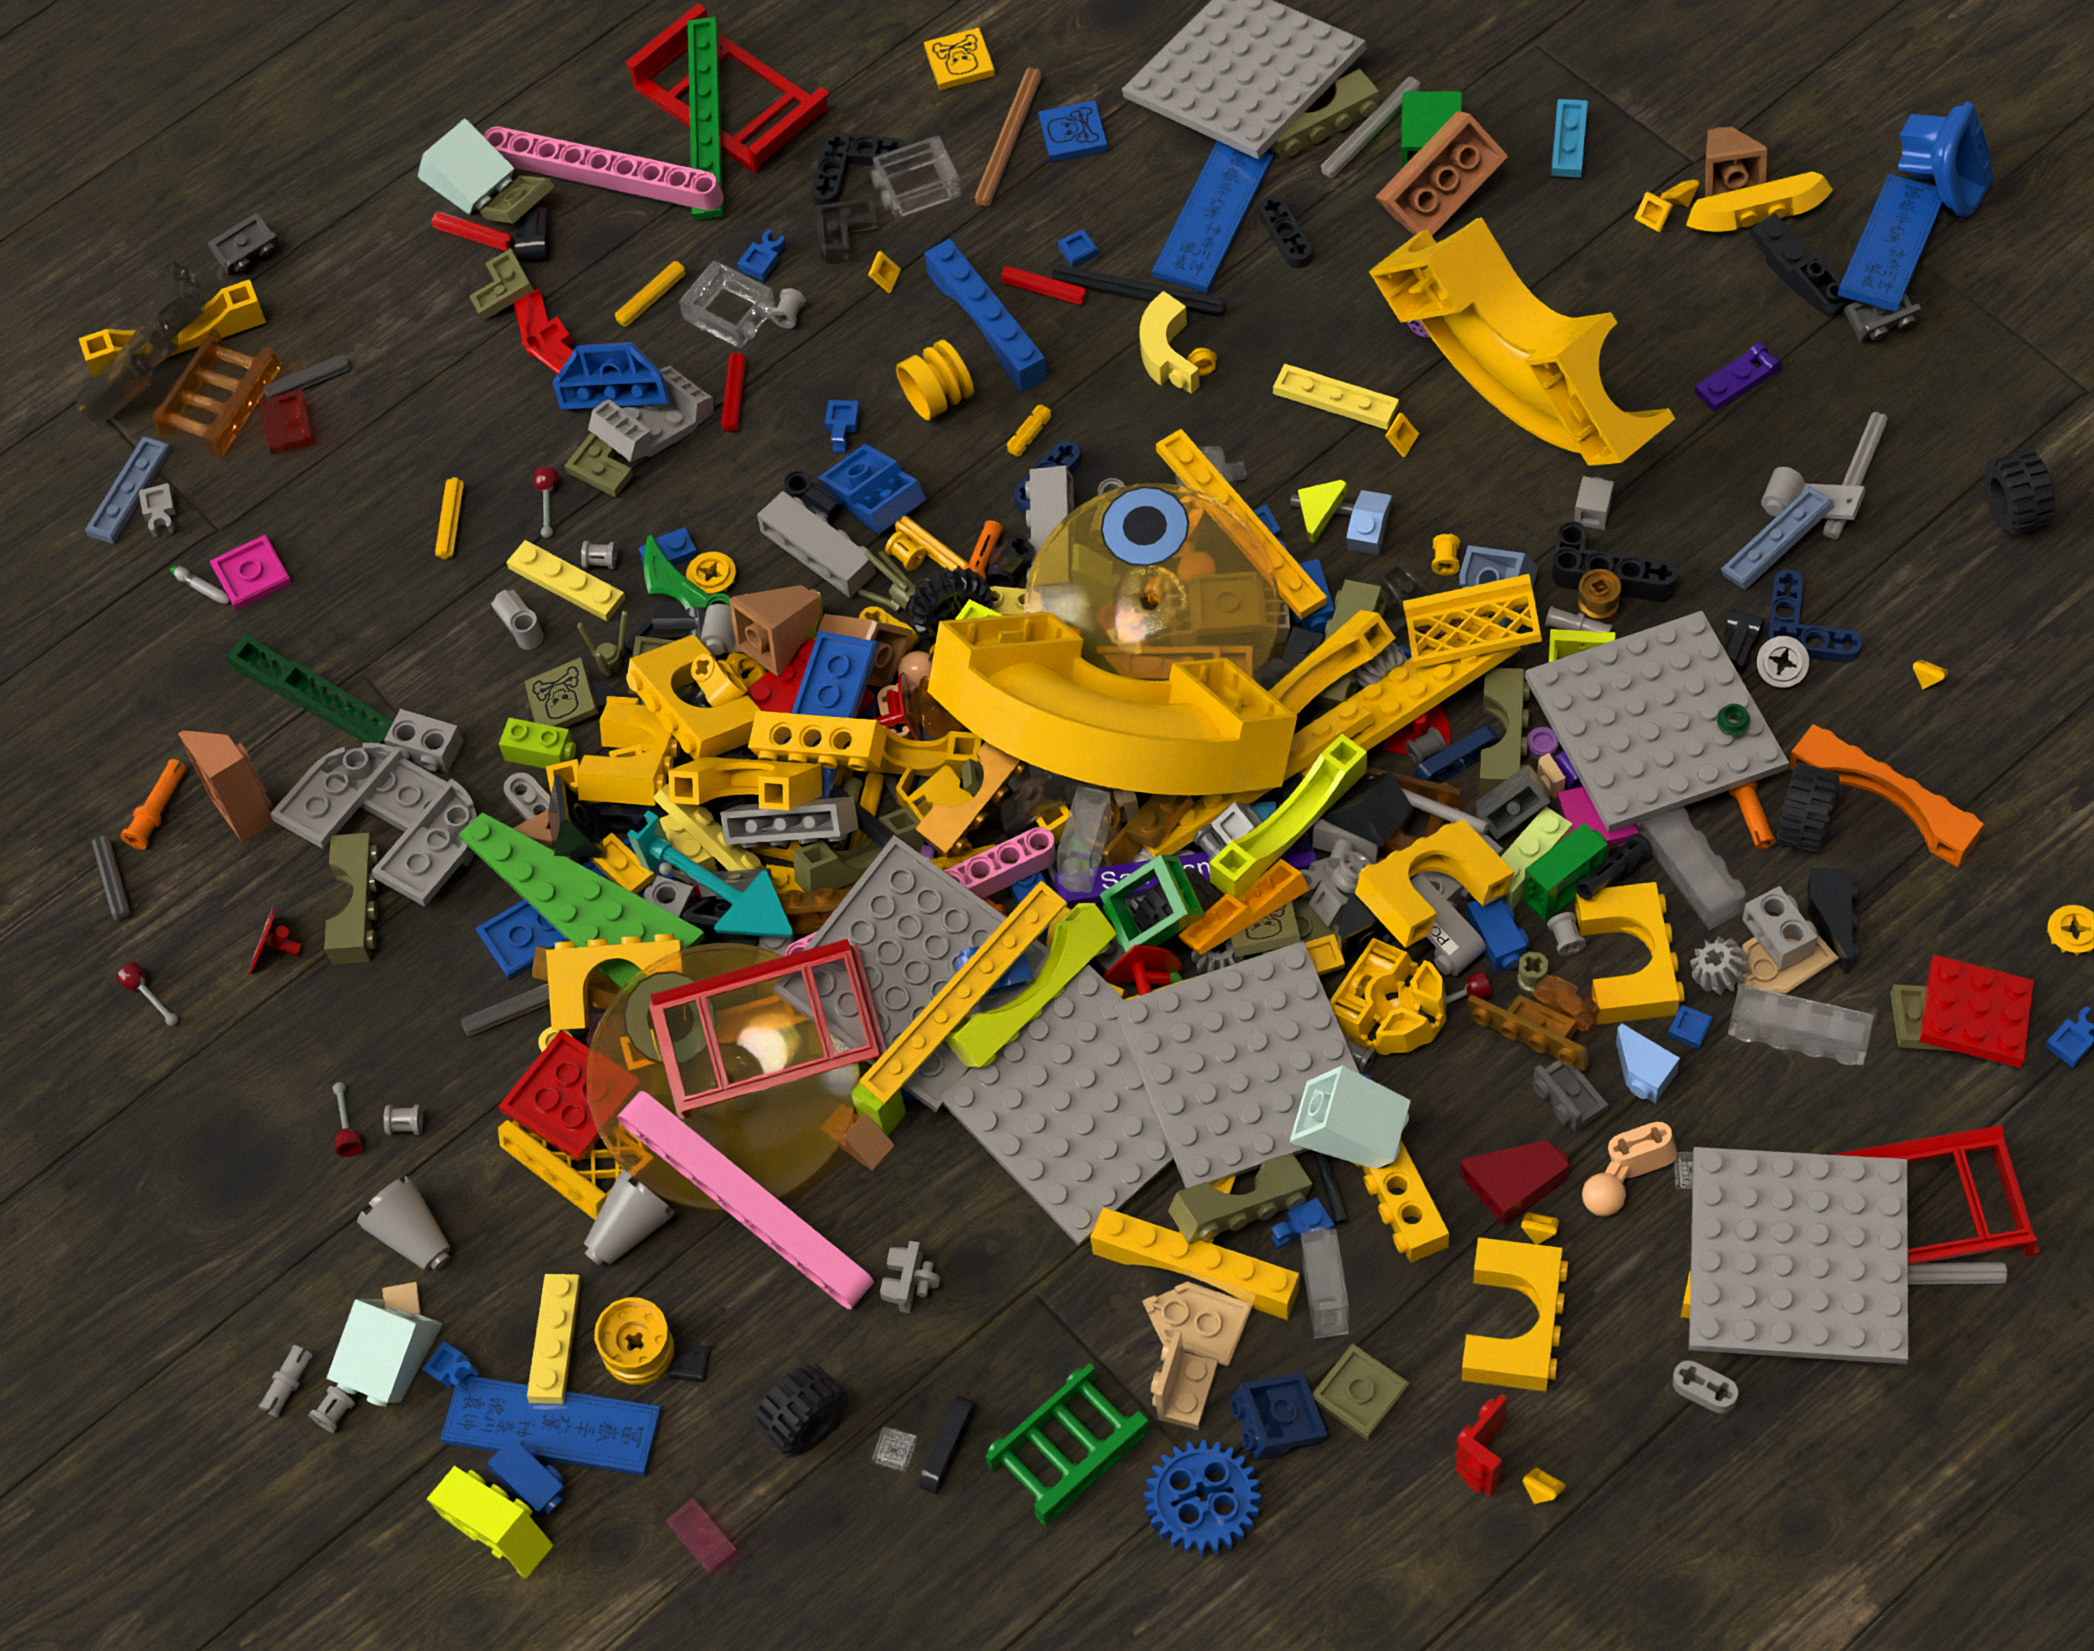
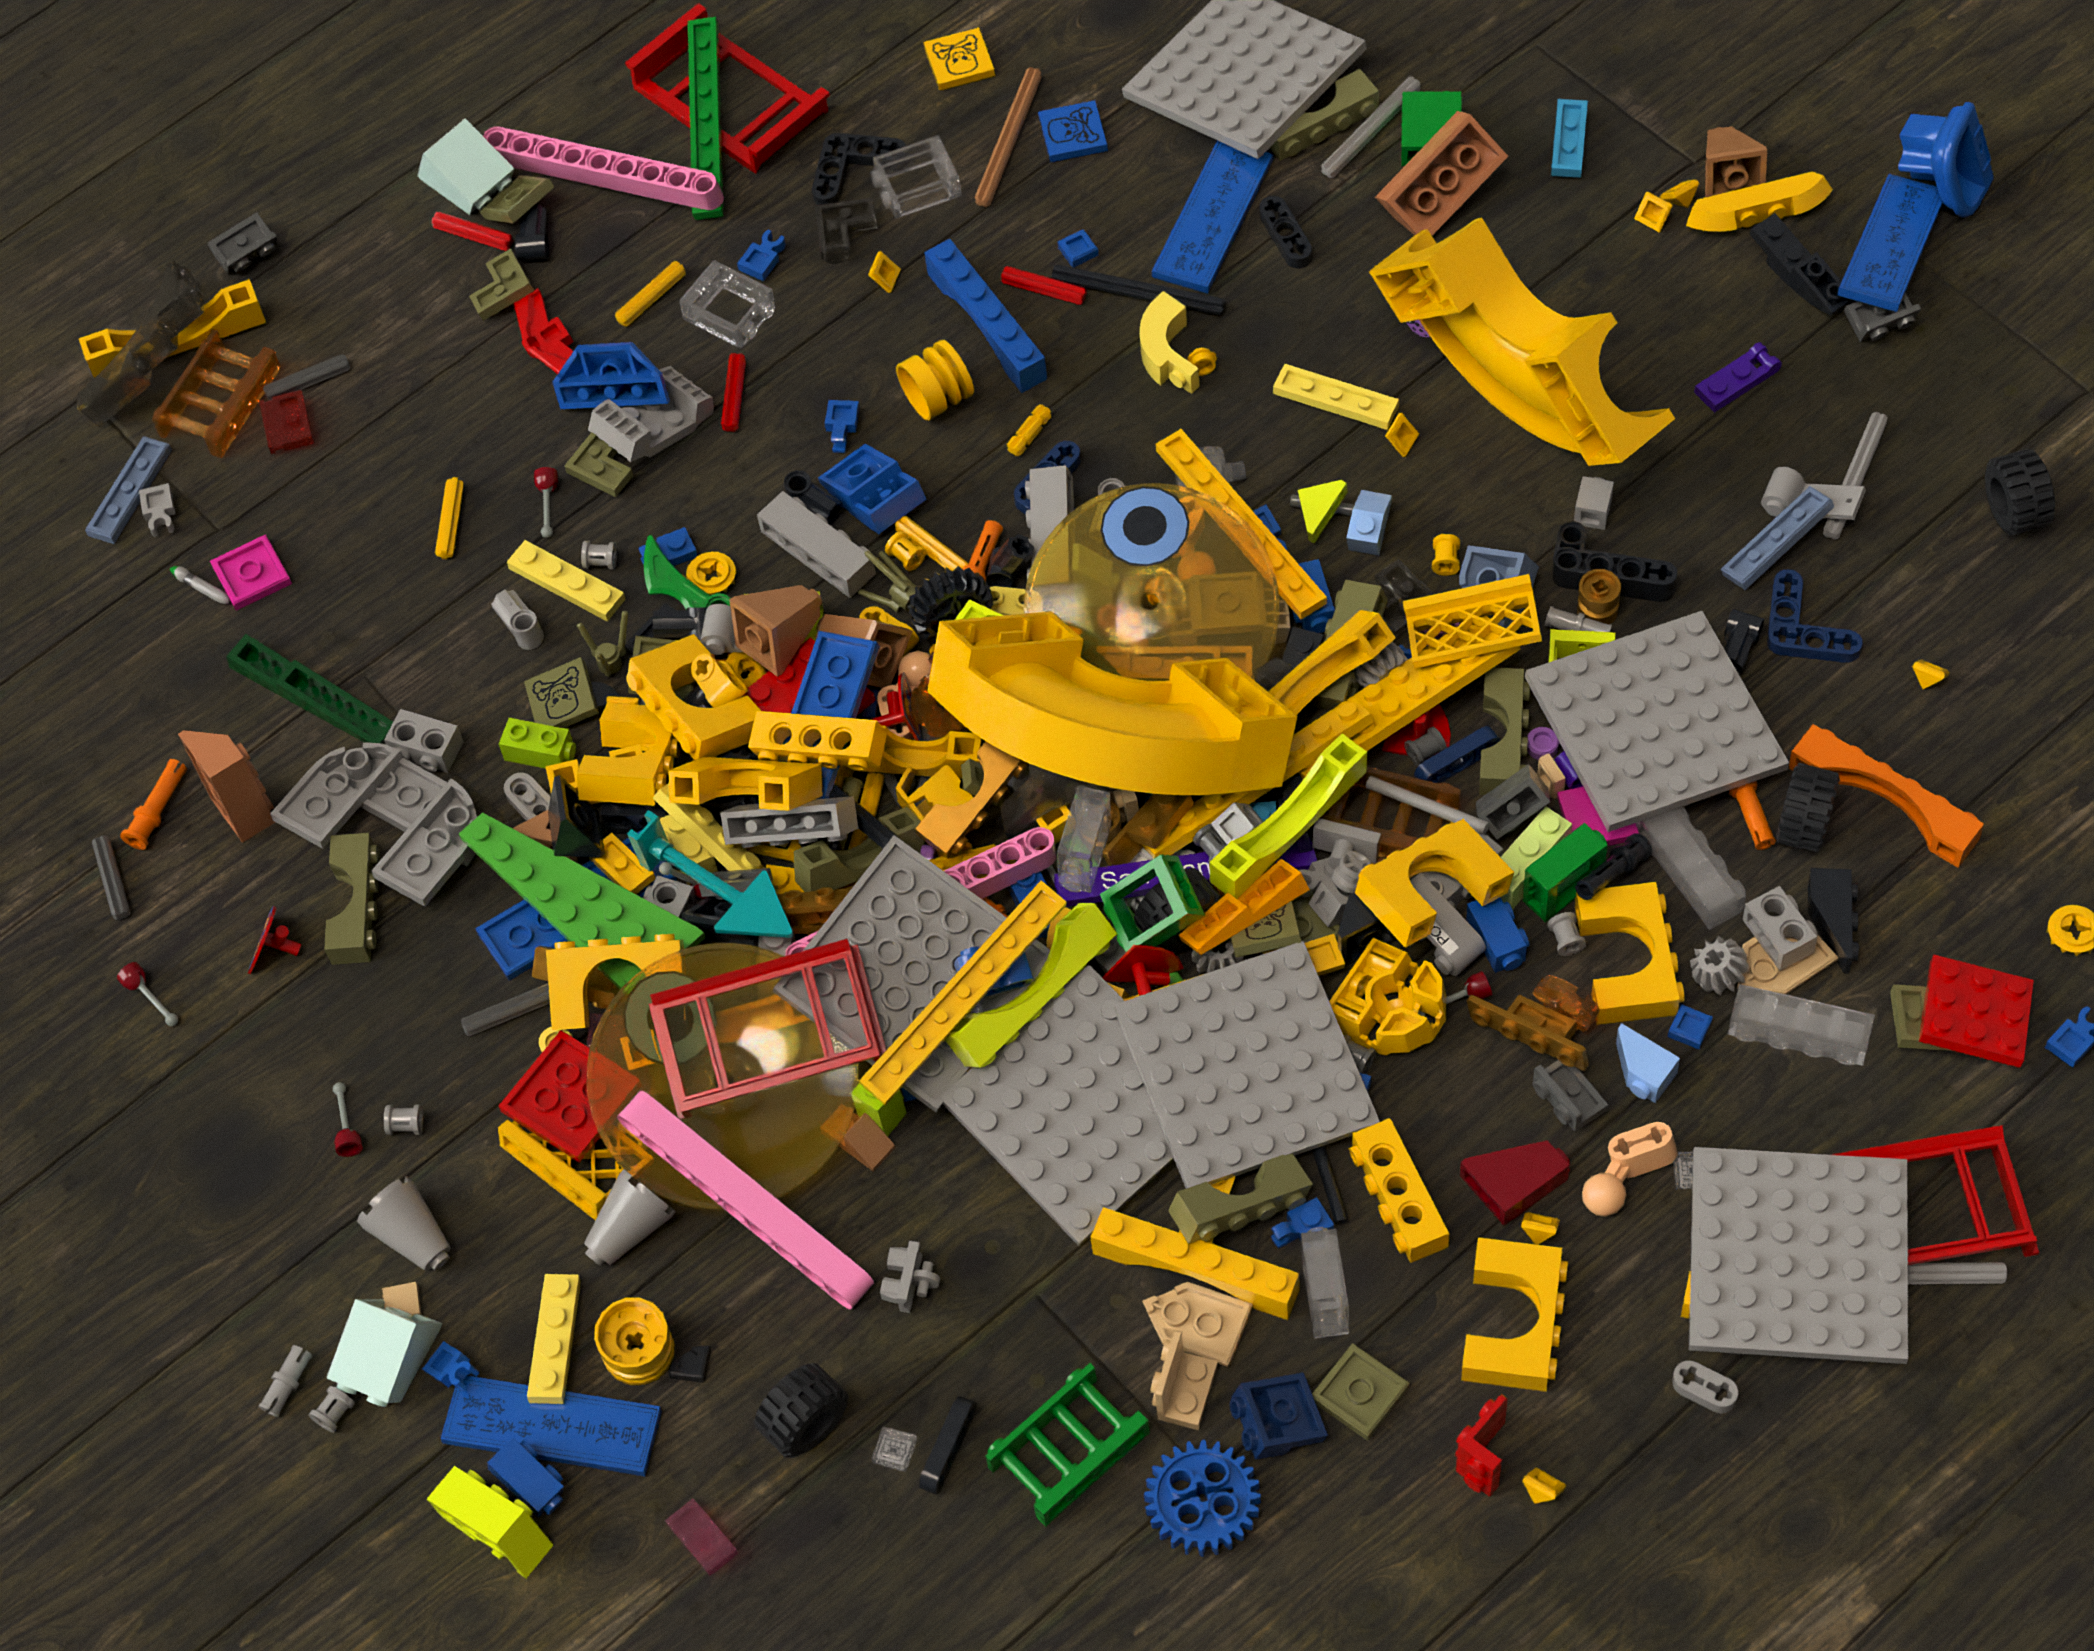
light grey bush [770,288,806,329] -> none
light aqua slope [1289,1065,1411,1169] -> none
black slope [1325,771,1414,847] -> none
olive bush [1517,952,1548,994] -> none
dark green plate [1717,704,1750,736] -> none
light grey gear [1757,636,1809,688] -> none

